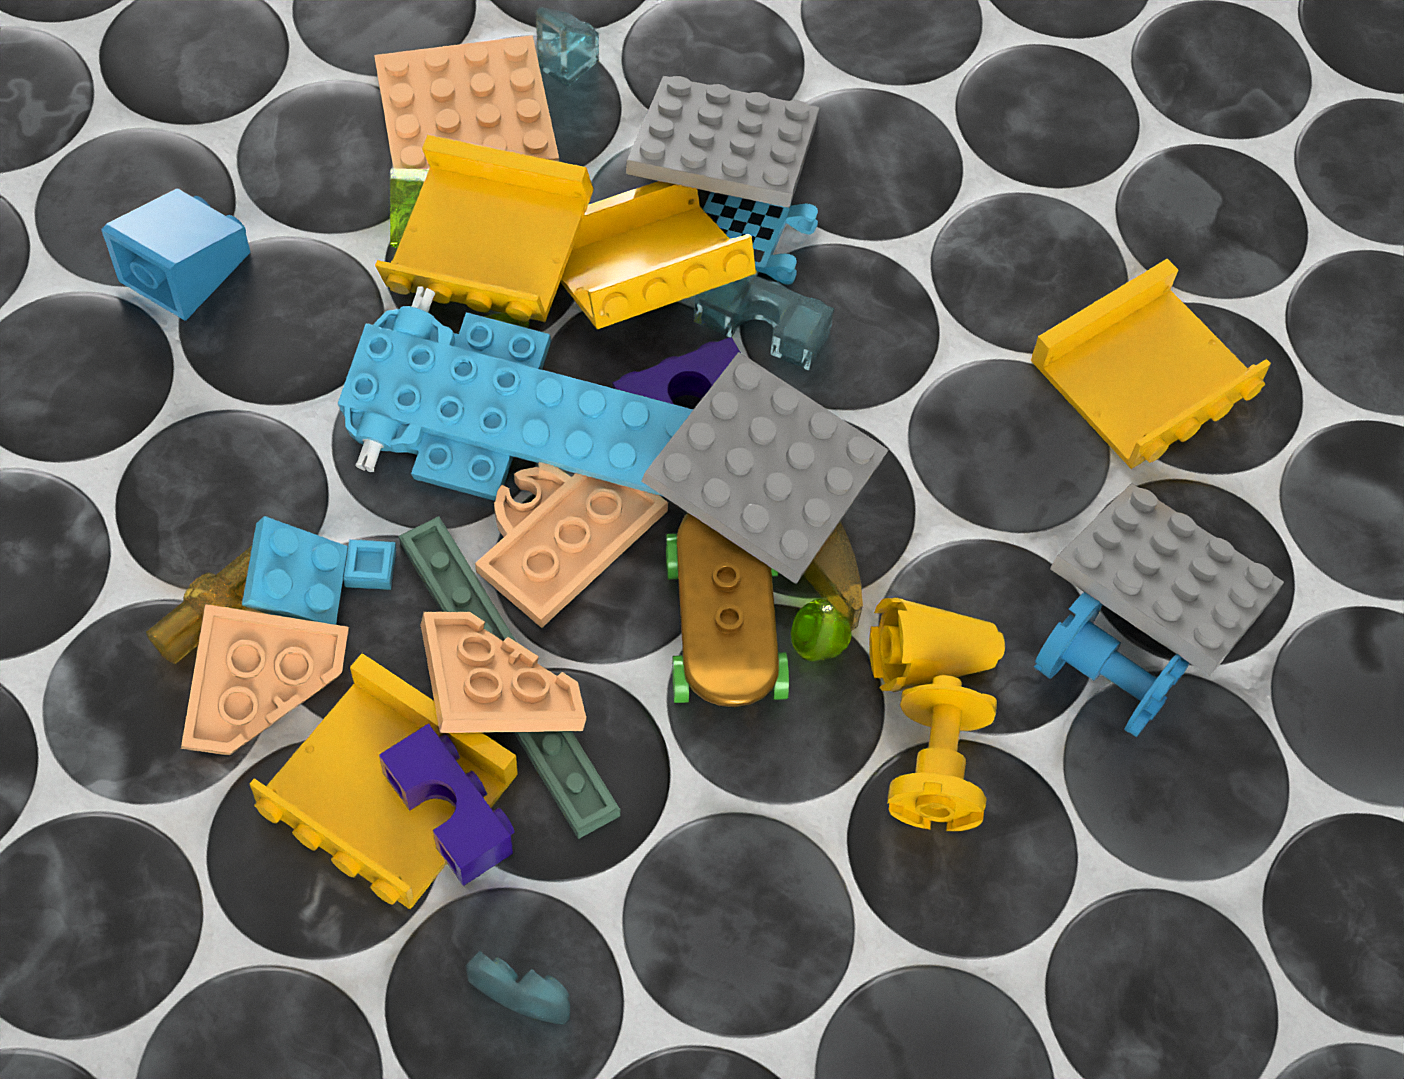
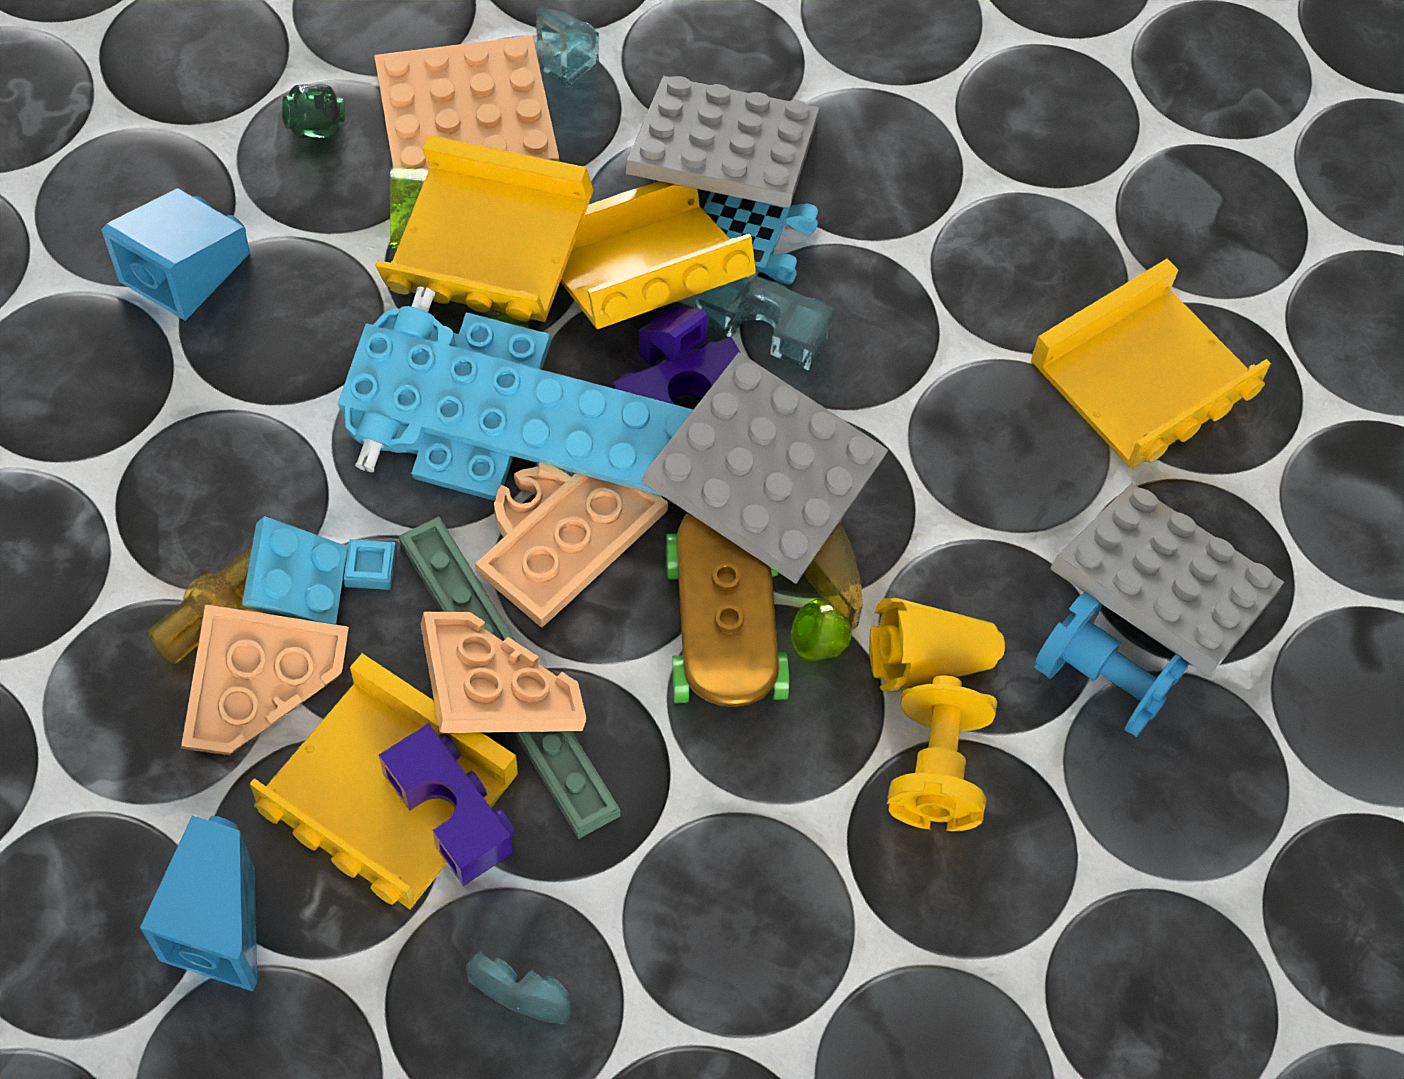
none -> dark azure slope [140,815,257,991]
none -> clear green head [282,84,345,139]
none -> dark purple slope [639,307,708,365]

